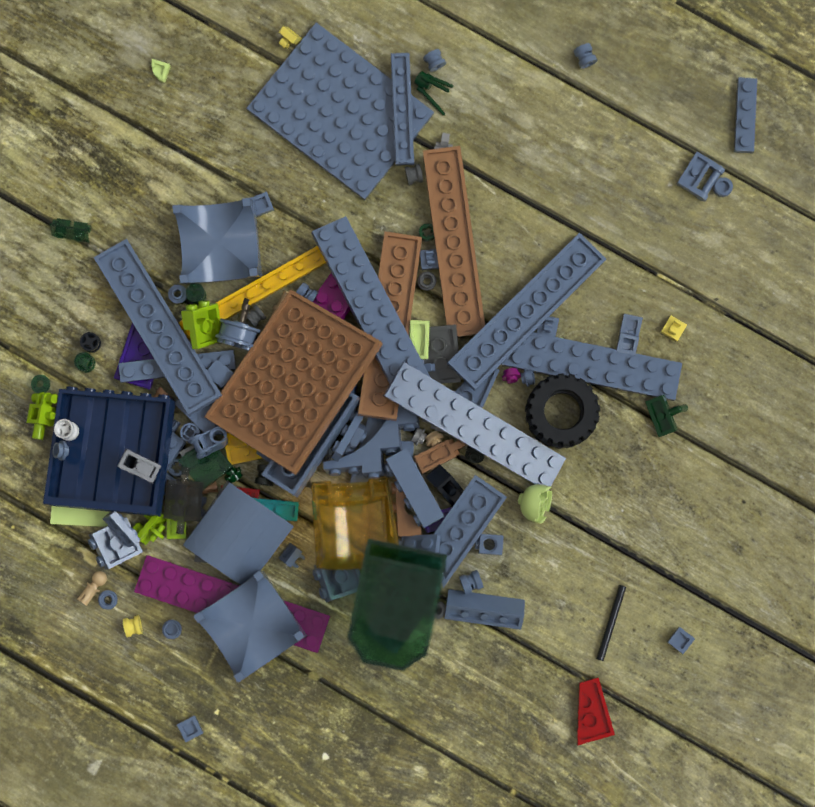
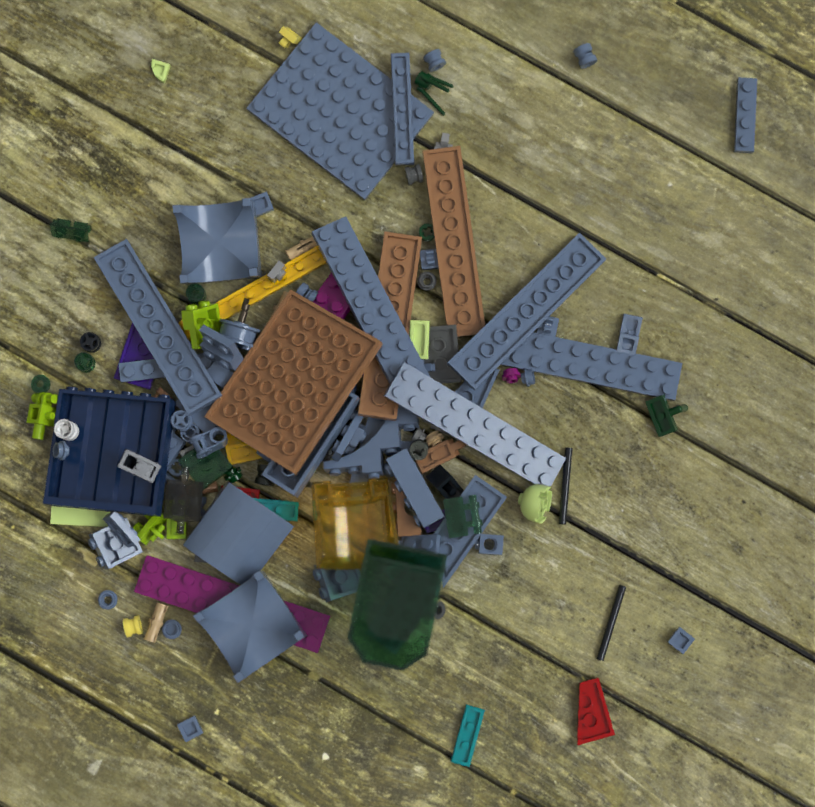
tan pin [77,571,107,606] -> none
sand blue plate [168,285,187,304] -> none
dark grey wheel [247,303,267,327] -> none
sand blue tile [279,543,305,568] -> none
sand blue panel [444,589,525,630] -> none
sand blue wheel [459,570,484,594] -> none
pearl dark grey plate [465,446,485,463] -> none
black tyre [525,373,600,449] -> none
light yellow tile [660,315,687,342] -> none
sand blue plate [677,152,725,202] -> none
sand blue tile [713,177,733,197] -> none
none -> tan pin [144,602,169,643]
none -> sand blue wheel [171,410,193,431]
none -> sand blue plate [199,324,244,371]
none -> light grey plate [267,261,286,283]
none -> tan pin [285,236,317,261]
none -> pearl dark grey wheel [409,439,429,461]
none -> clear green plate [443,495,483,538]
none -> teal tile [451,704,485,767]
none -> black bar [558,448,573,525]

